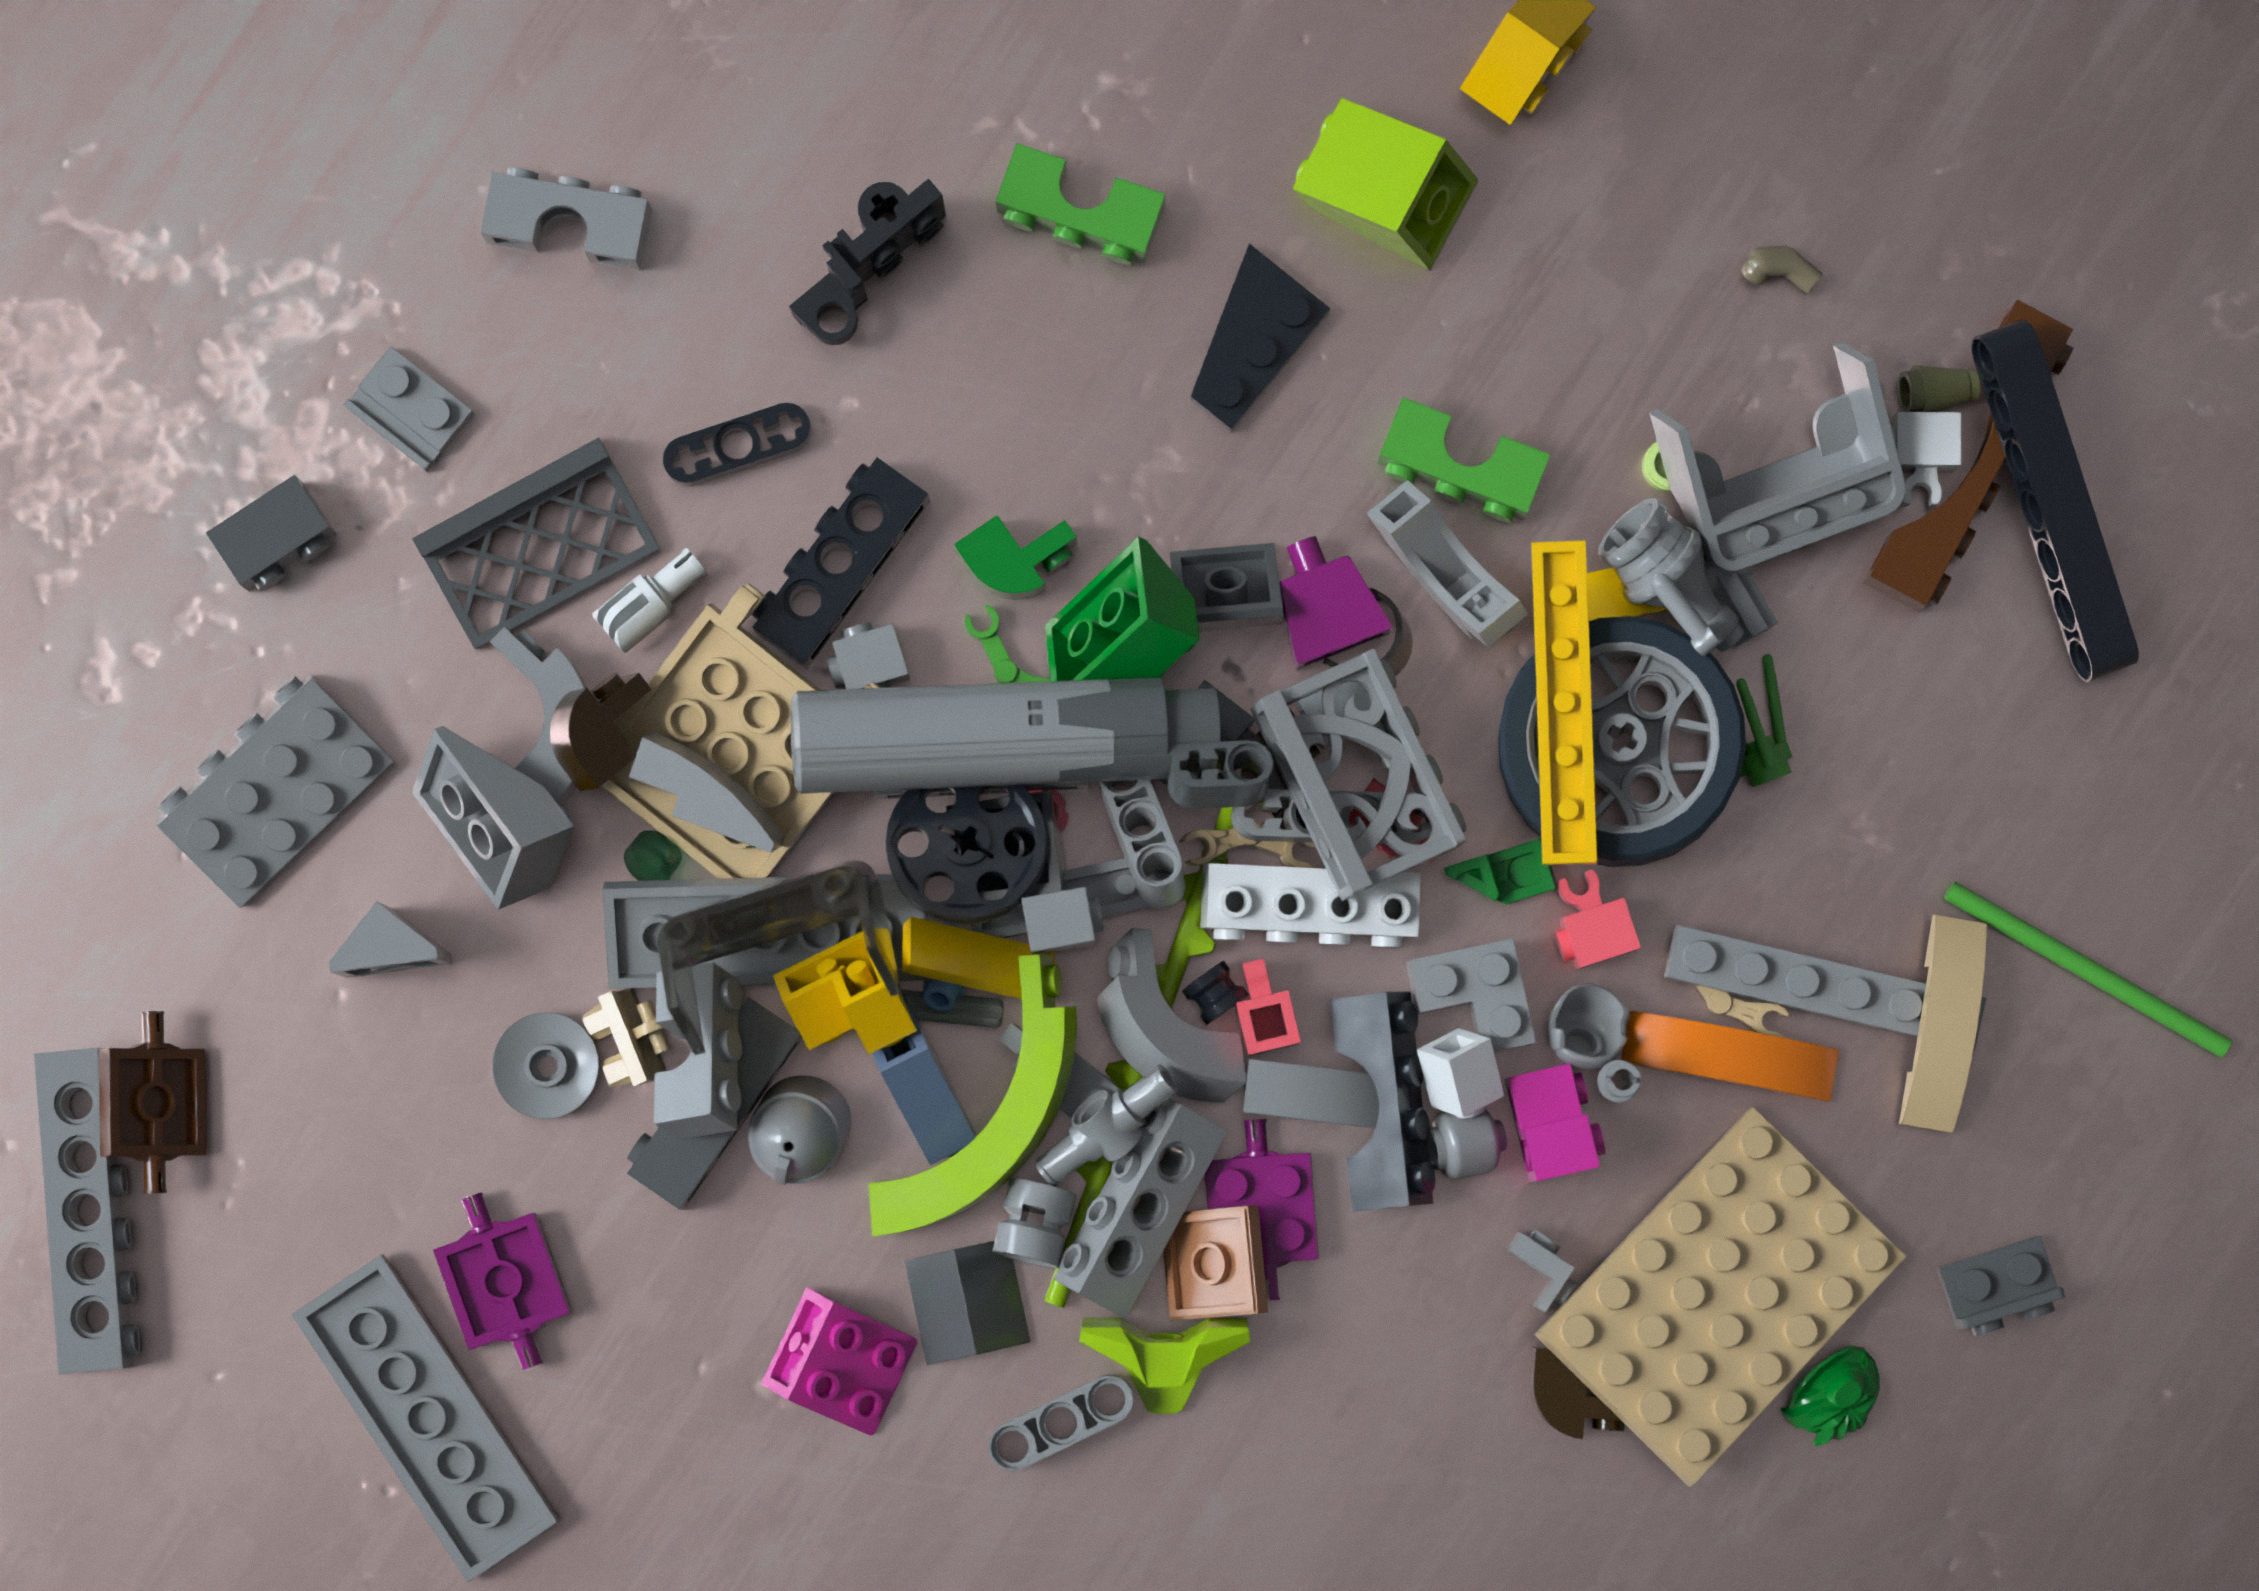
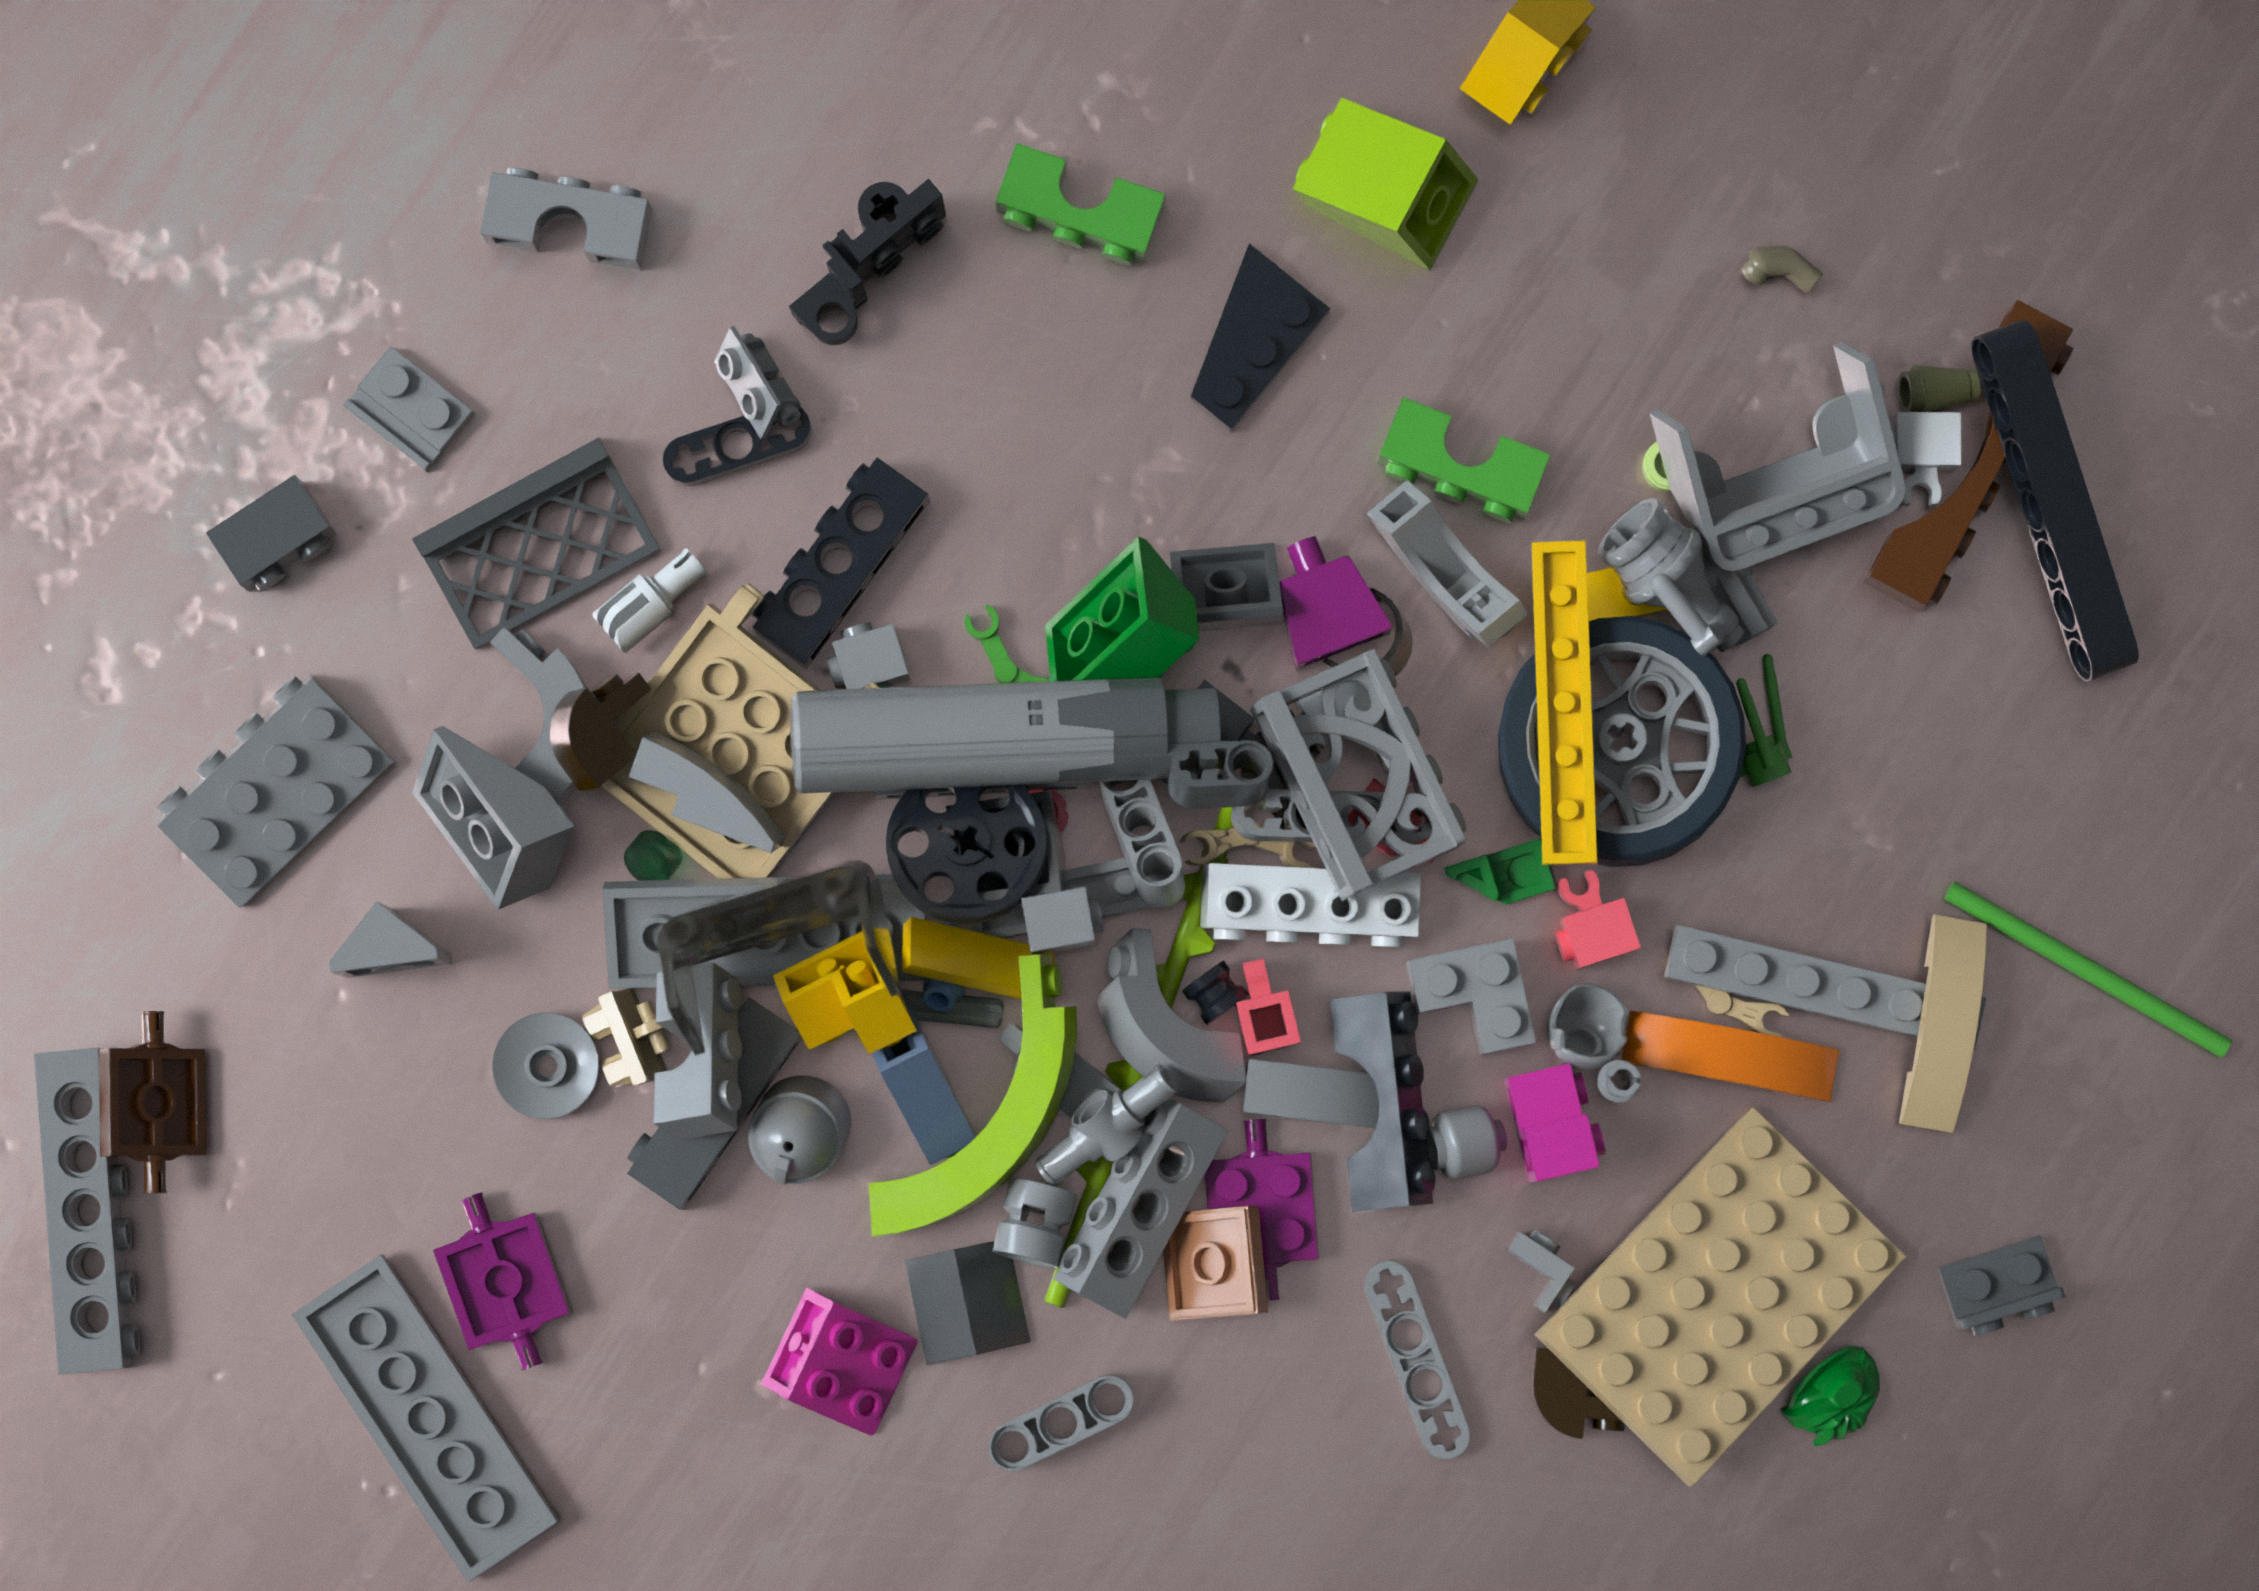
green brick [953,515,1077,600] -> none
lime piece [1079,1318,1251,1414] -> none
white brick [1417,1028,1504,1118] -> none
none -> light grey hinge [714,326,801,440]
none -> light grey beam [1364,1260,1470,1460]

